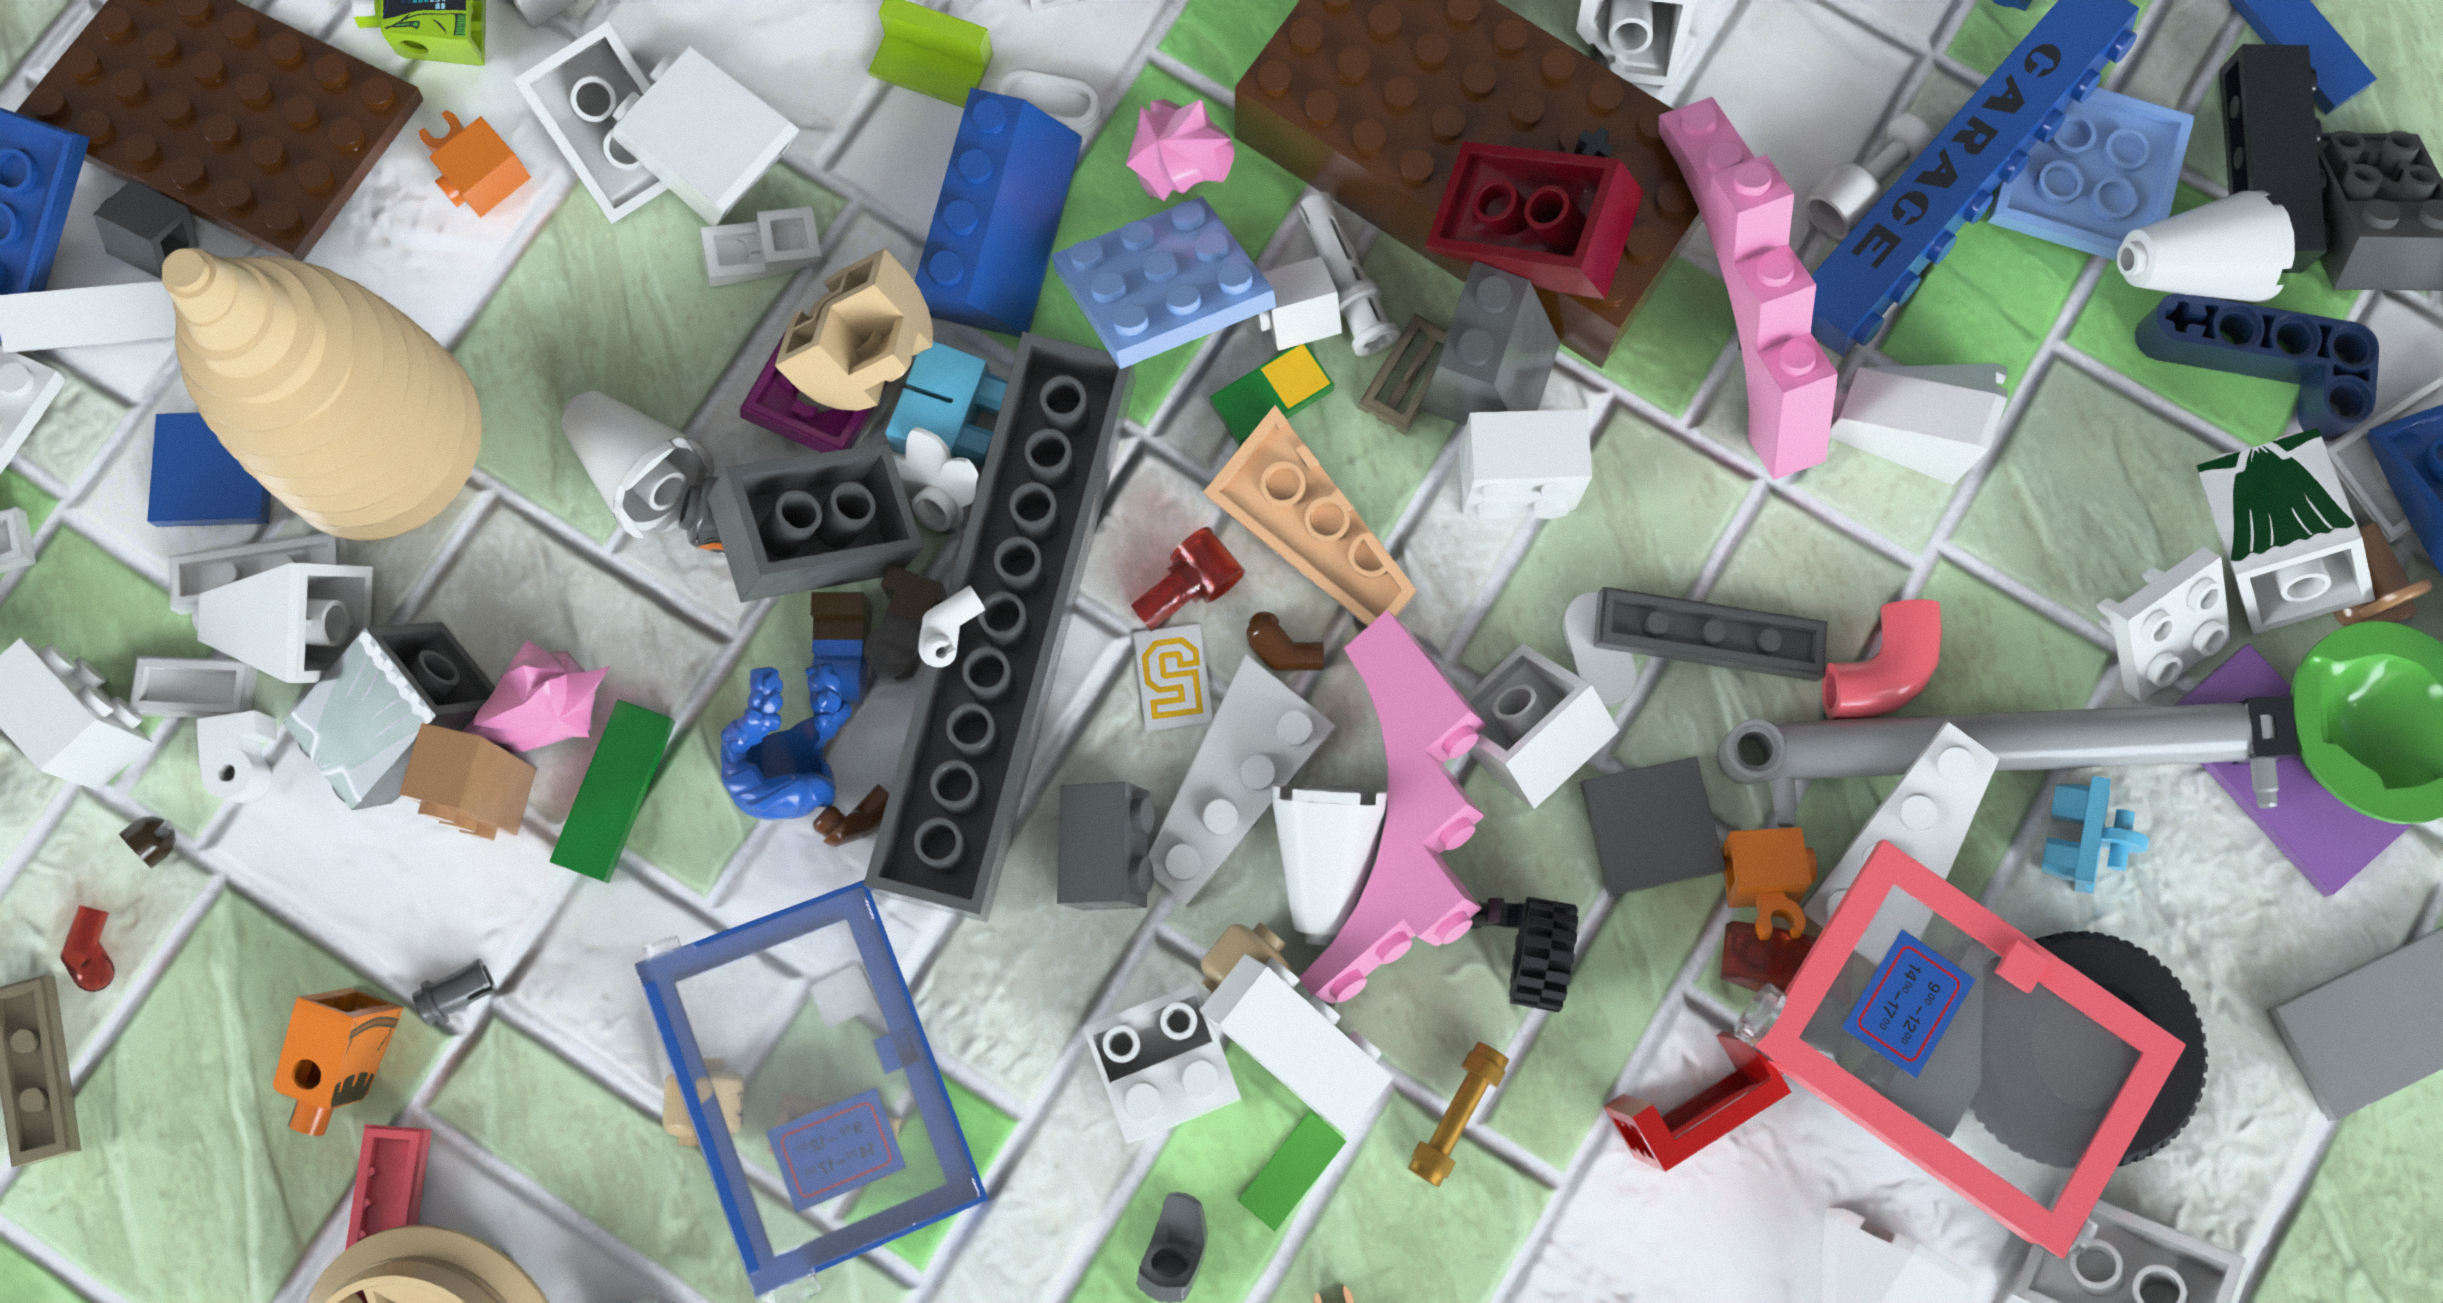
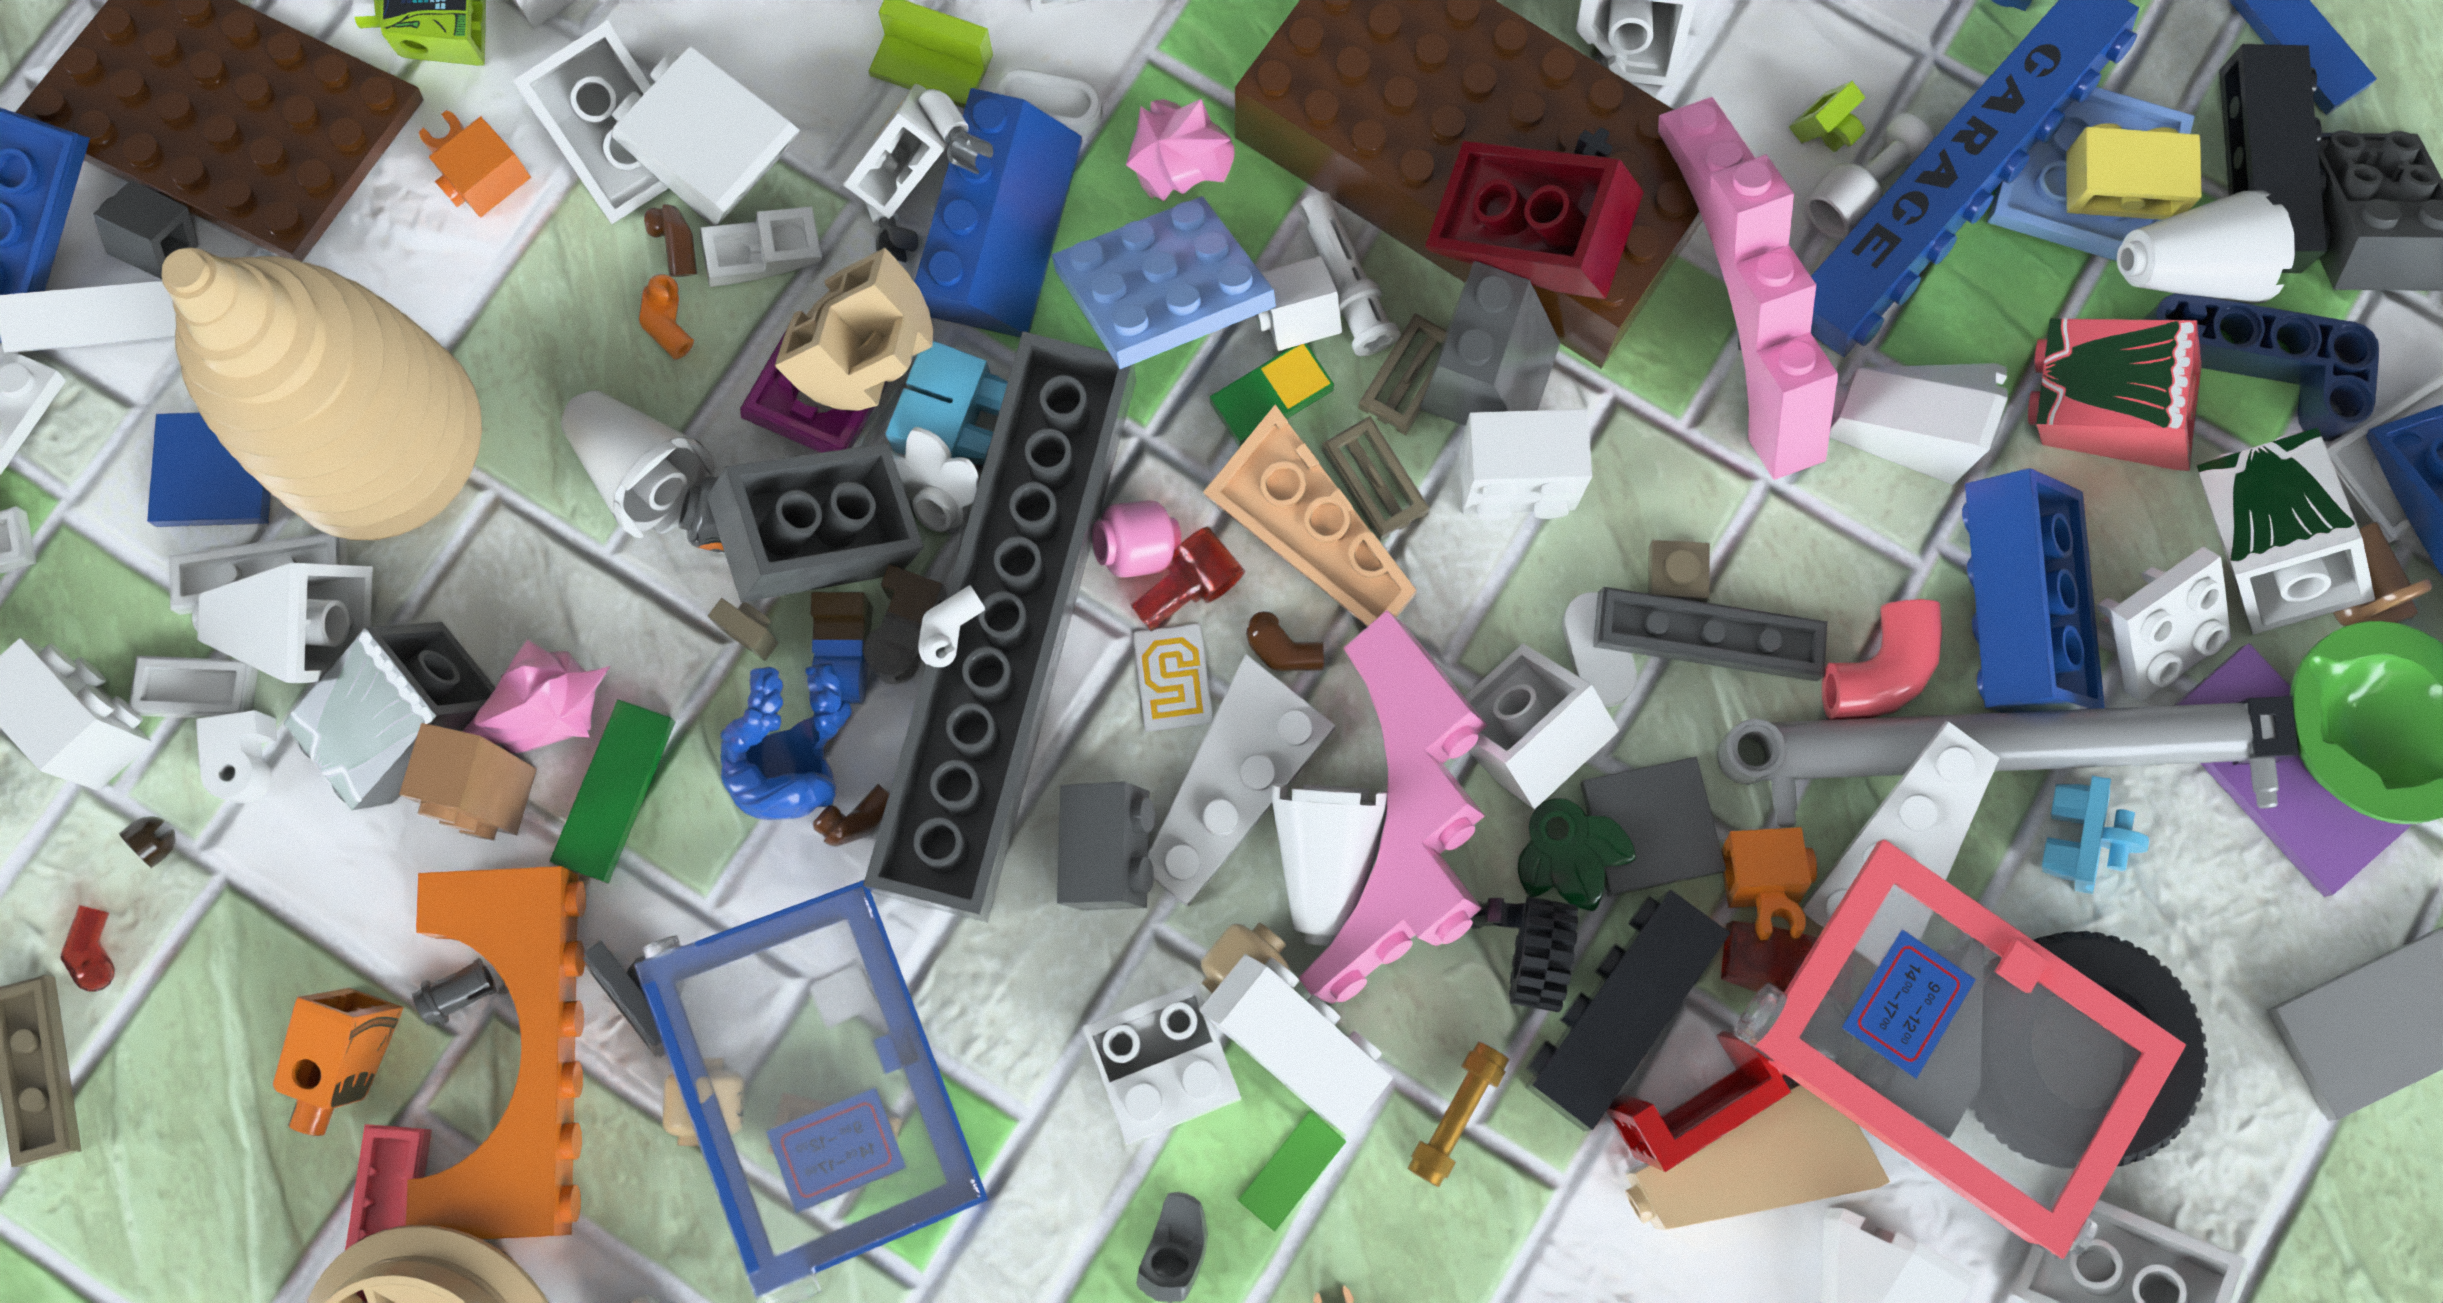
none -> orange arch [406,866,586,1239]
none -> dark grey tile [583,940,685,1058]
none -> orange arm [639,274,694,359]
none -> reddish brown arm [644,204,697,277]
none -> dark tan plate [707,597,779,661]
none -> white torso [843,84,993,262]
none -> bright pink head [1092,500,1181,577]
none -> dark tan tile [1322,416,1430,542]
none -> dark green plate [1518,798,1636,911]
none -> black brick [1525,889,1730,1131]
none -> tan slope [1625,1082,1890,1230]
none -> dark tan plate [1648,540,1710,602]
none -> lime tile [1789,81,1866,152]
none -> blue slope [1962,468,2105,713]
none -> slope [2028,318,2202,471]
none -> light yellow brick [2066,123,2202,220]

